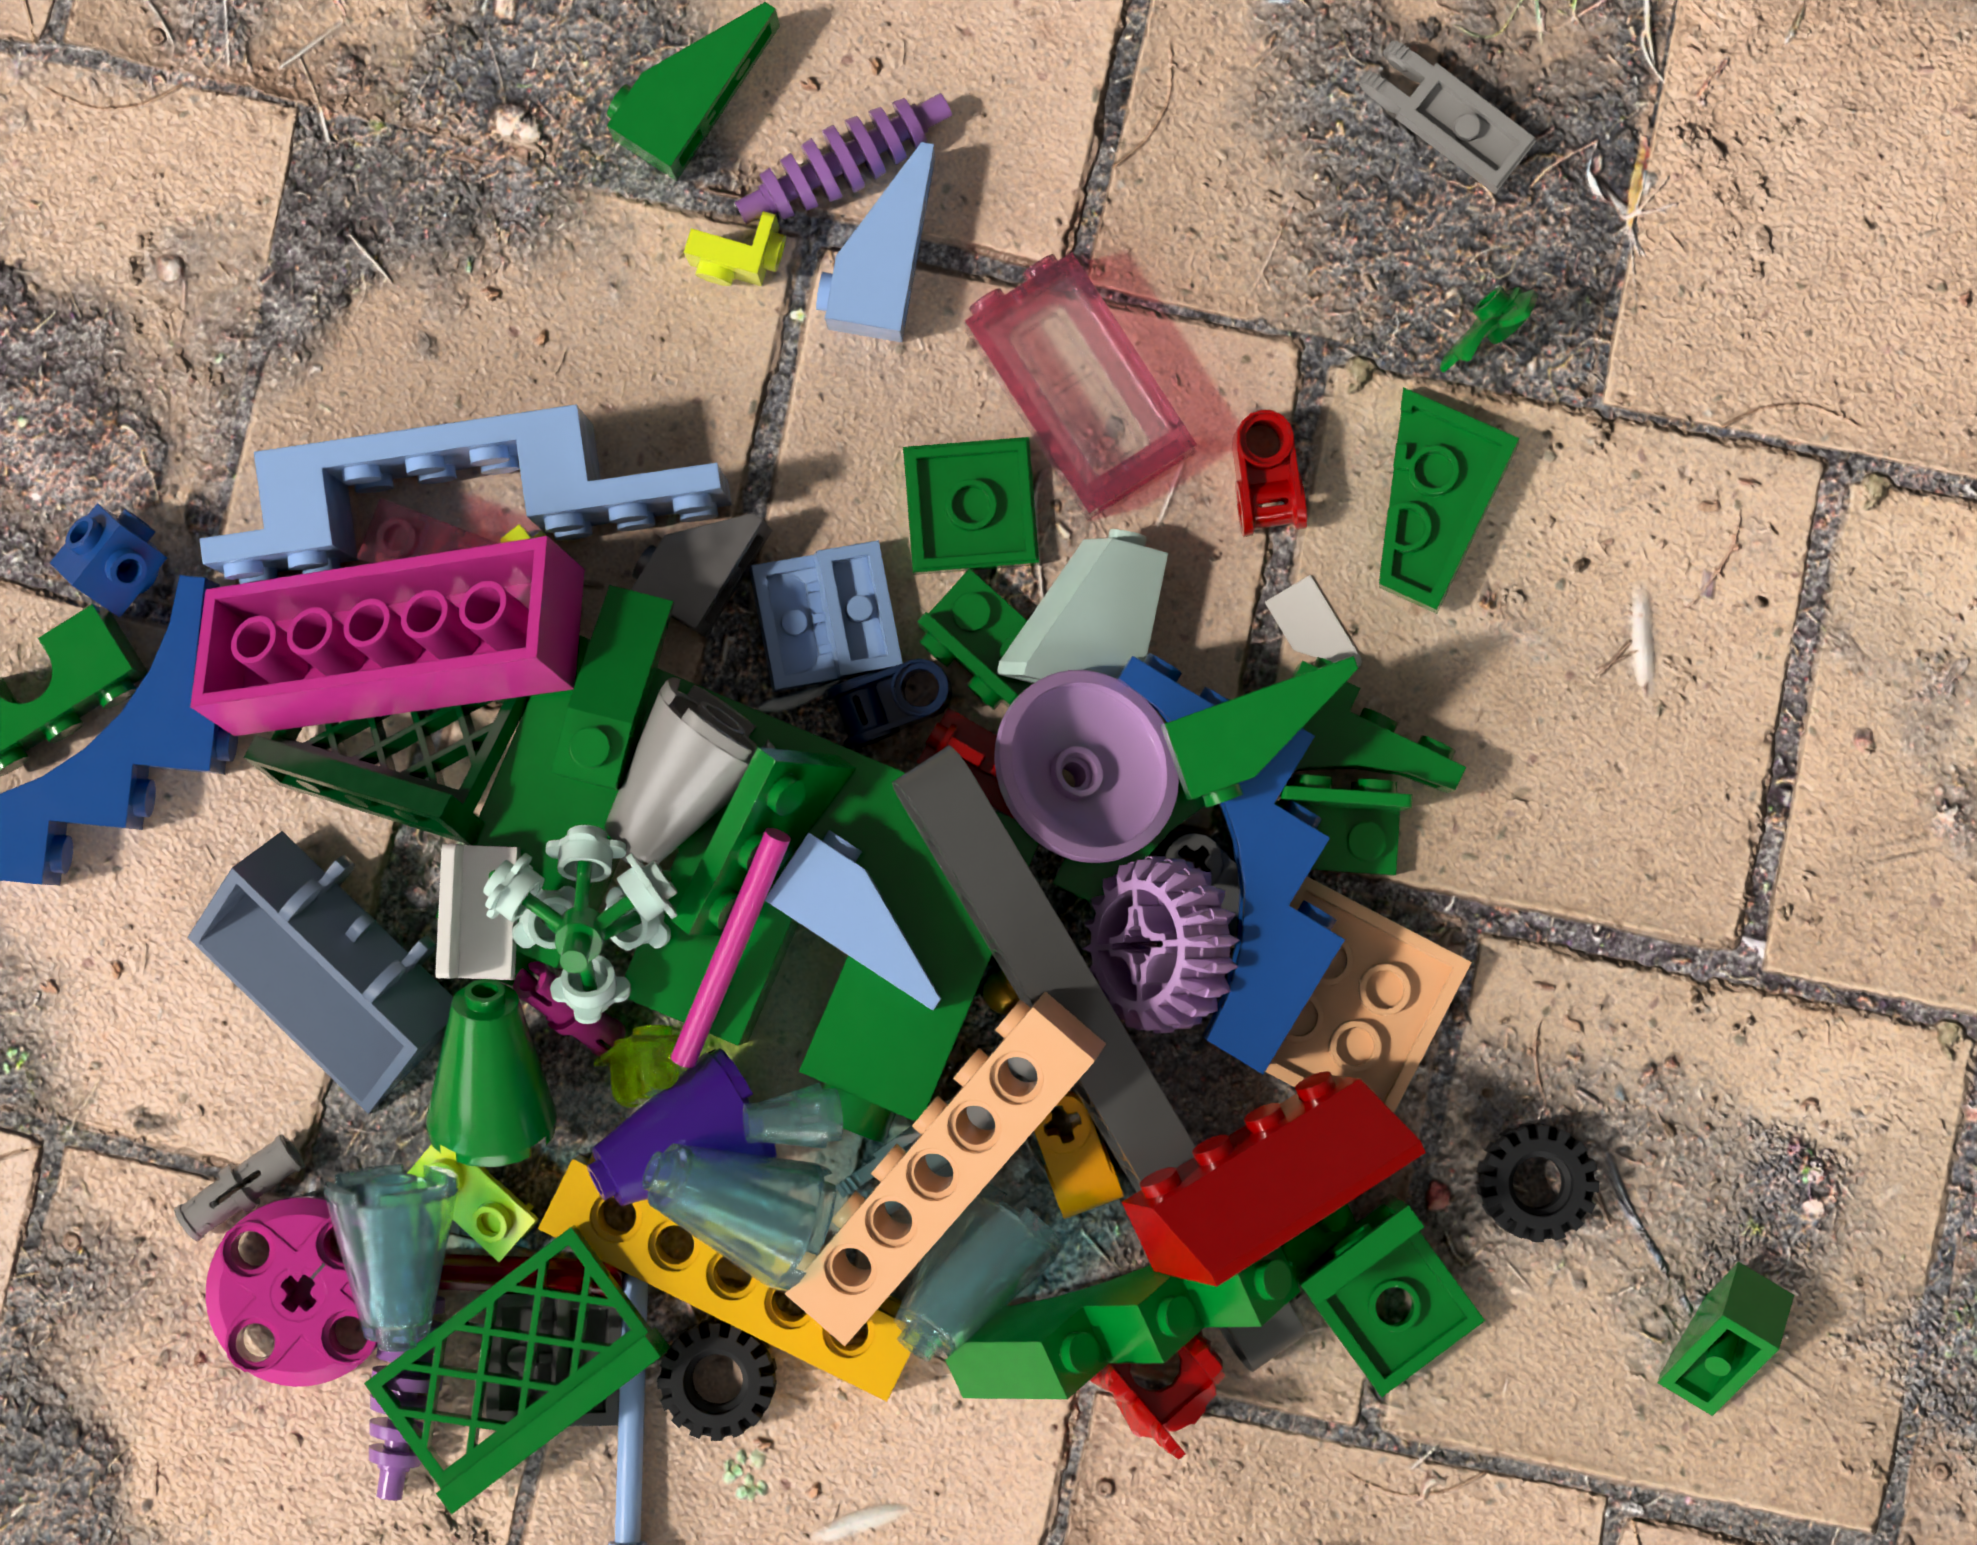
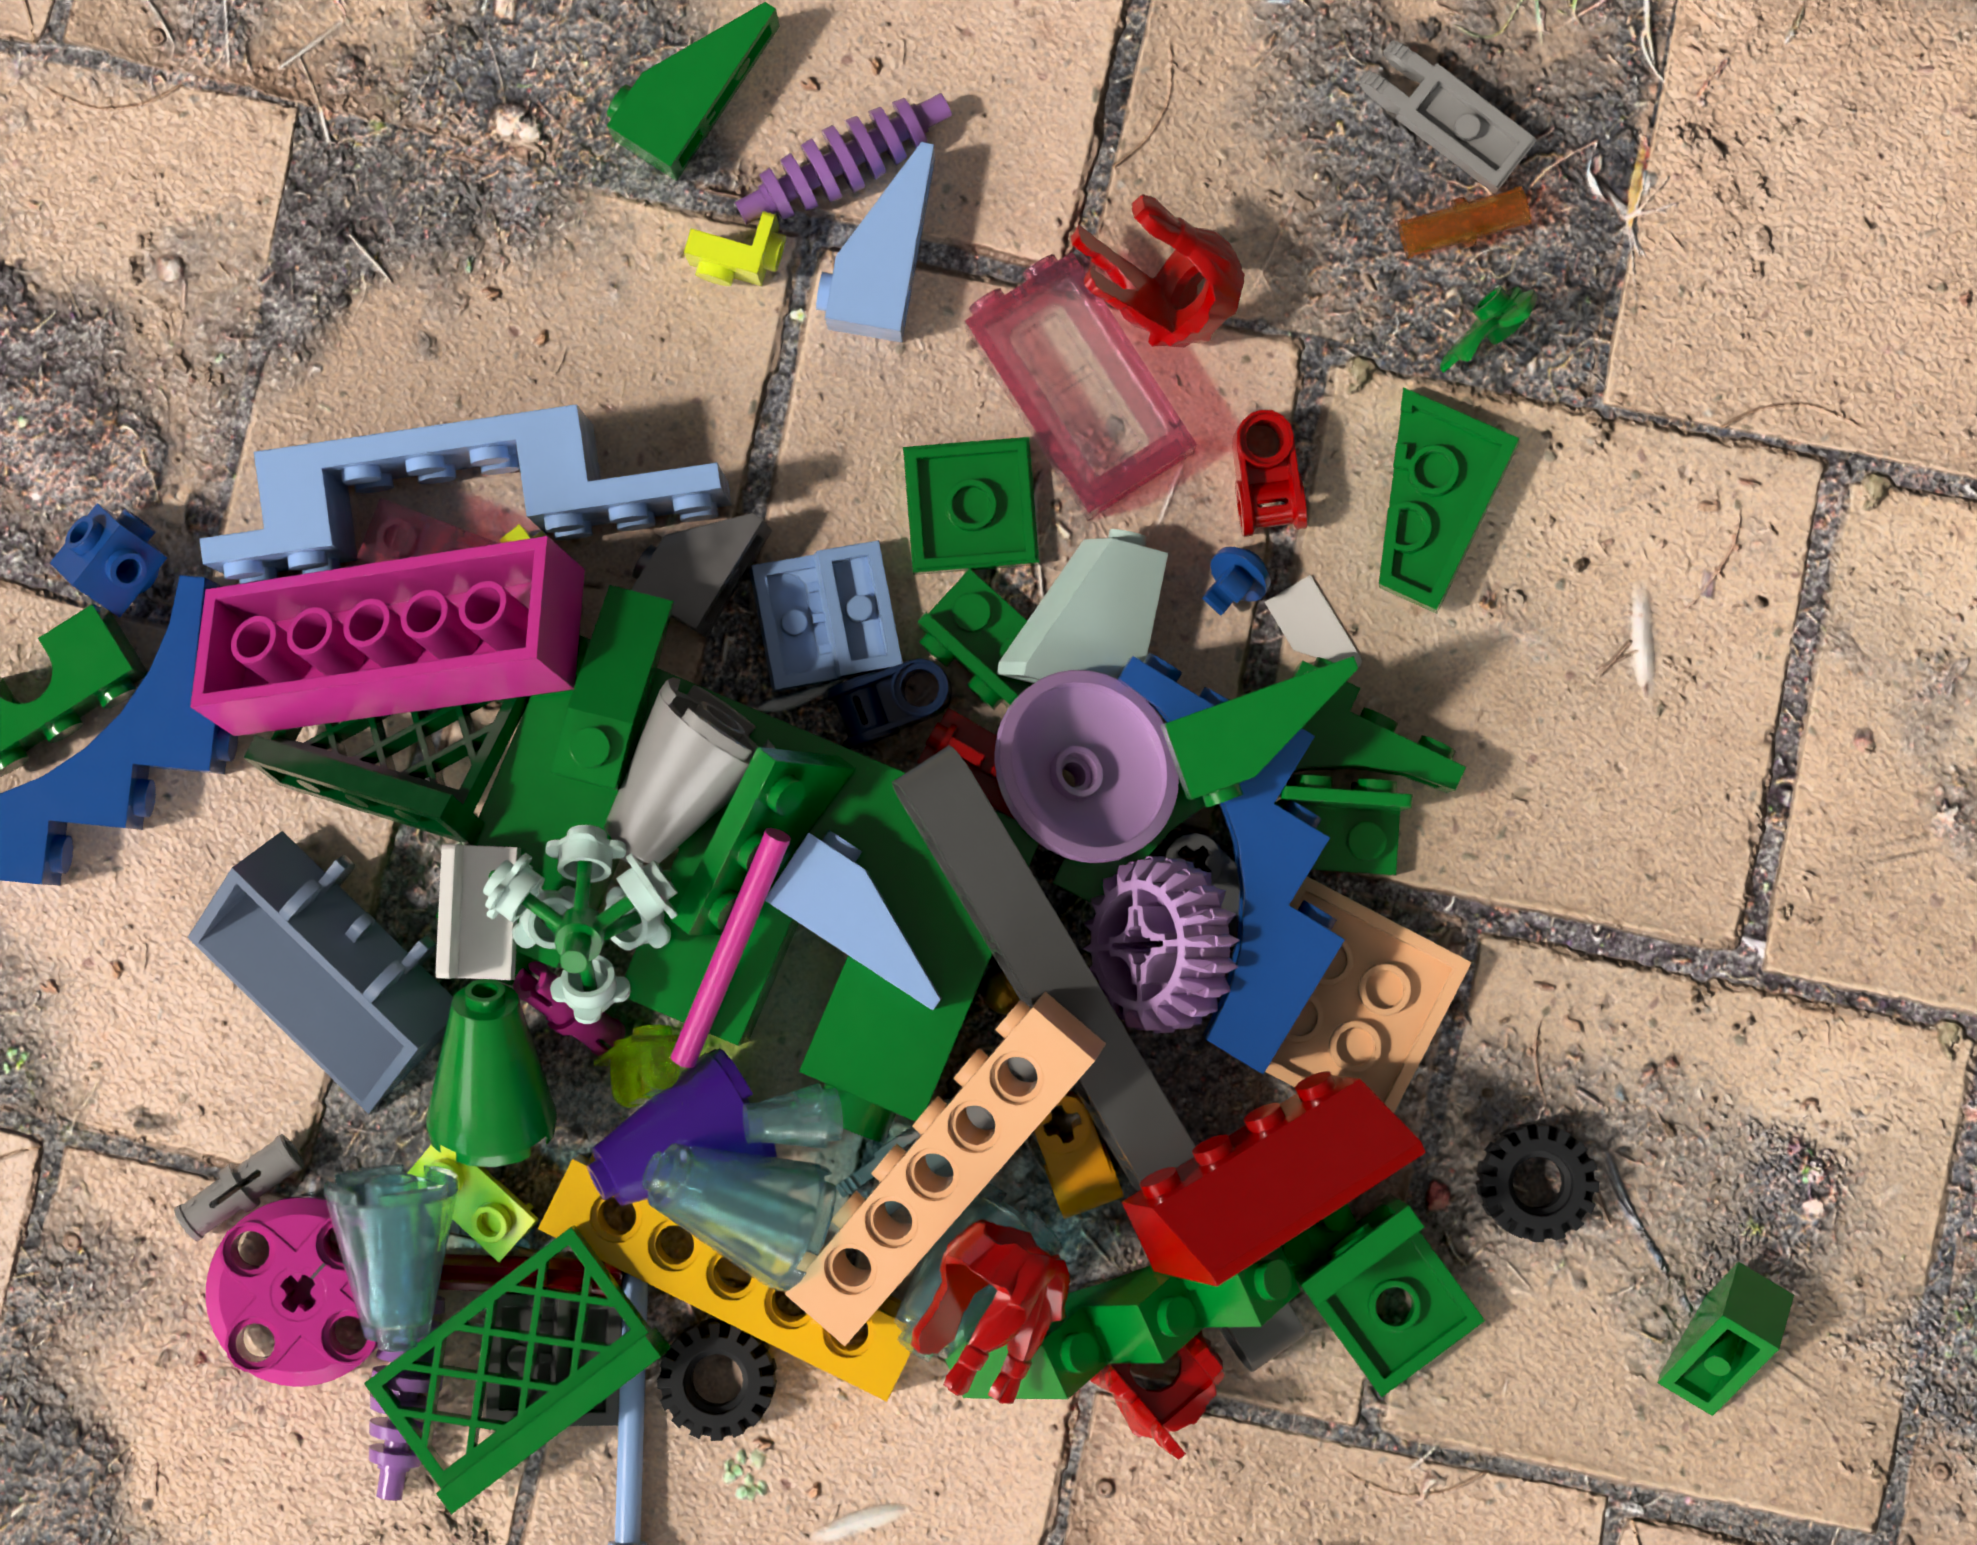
none -> red piece [910,1219,1070,1404]
none -> red piece [1071,194,1245,348]
none -> blue plate [1202,547,1271,616]
none -> clear orange pin [1397,186,1531,259]

